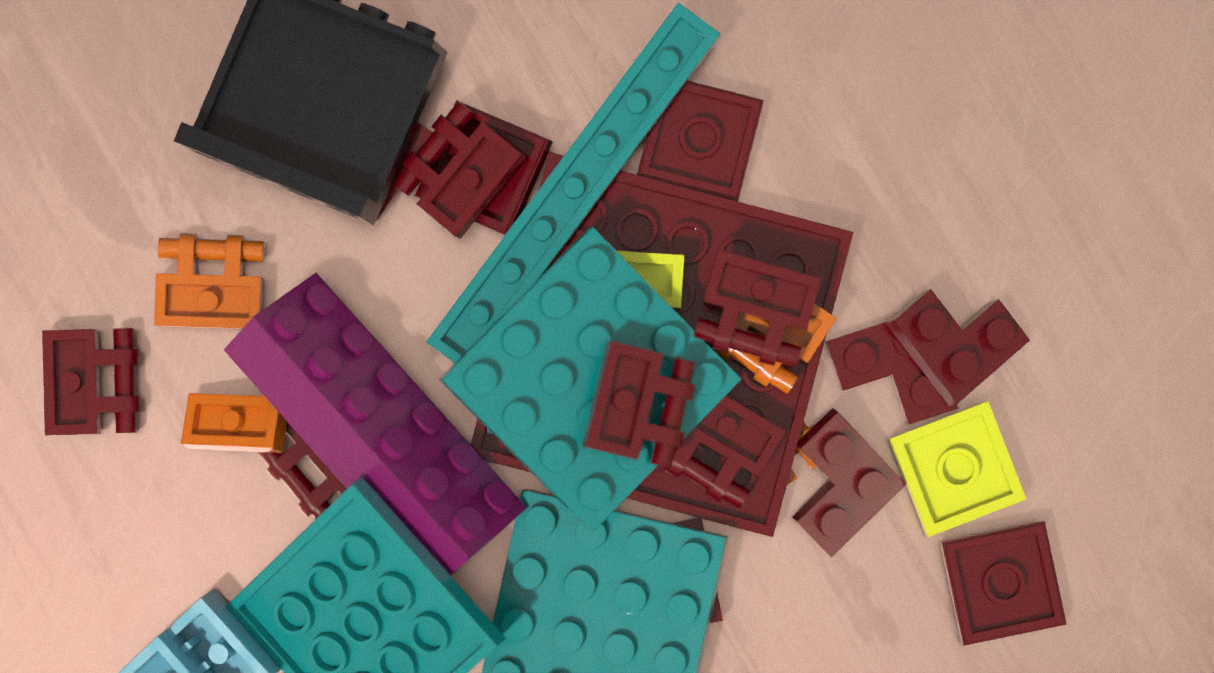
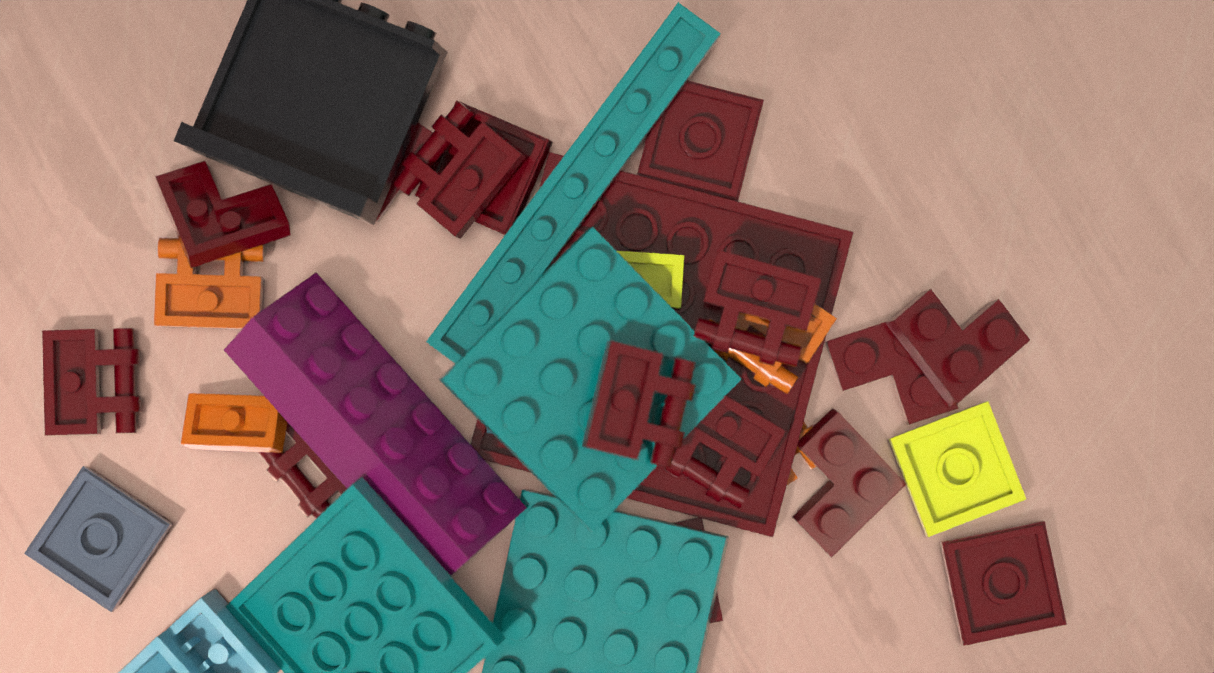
none -> sand blue plate [24,466,172,612]
none -> dark red plate [155,161,291,268]

